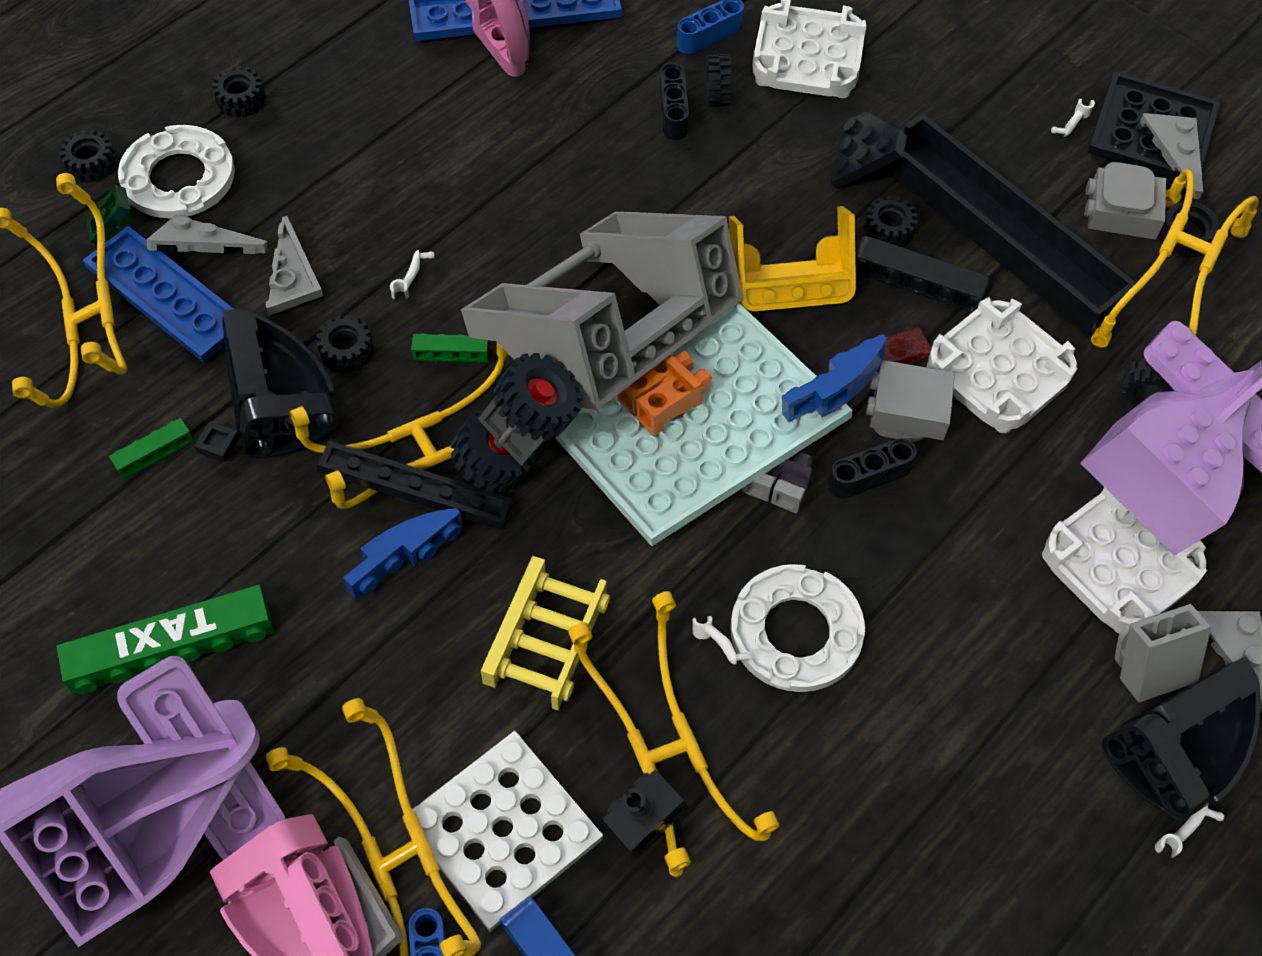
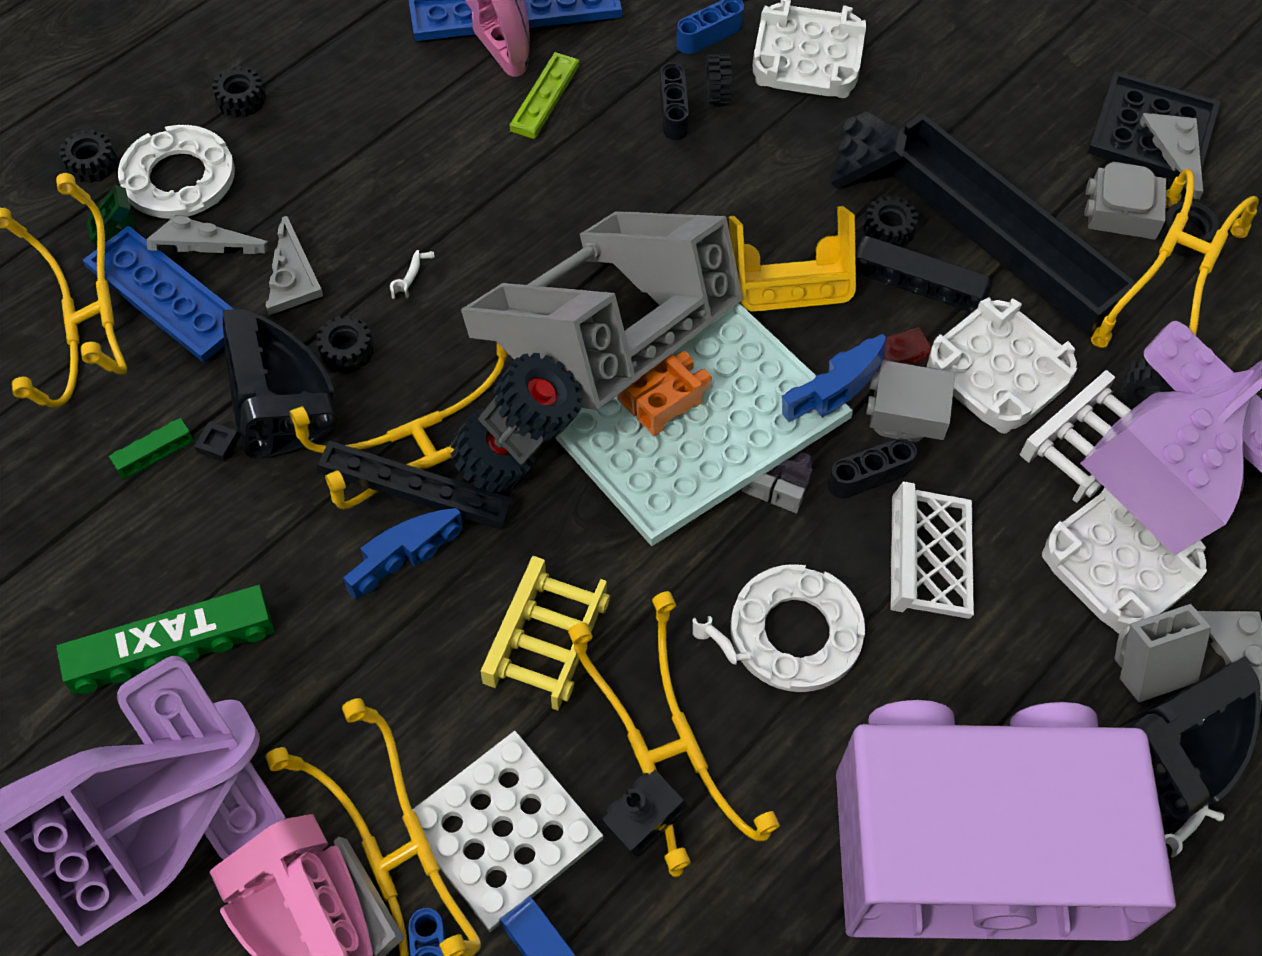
green piece [411,333,489,362] -> none
white piece [1051,99,1095,137] -> none
none -> lime tile [510,52,579,139]
none -> lavender piece [836,700,1176,941]
none -> white fence [891,482,974,619]
none -> white fence [1020,370,1131,503]

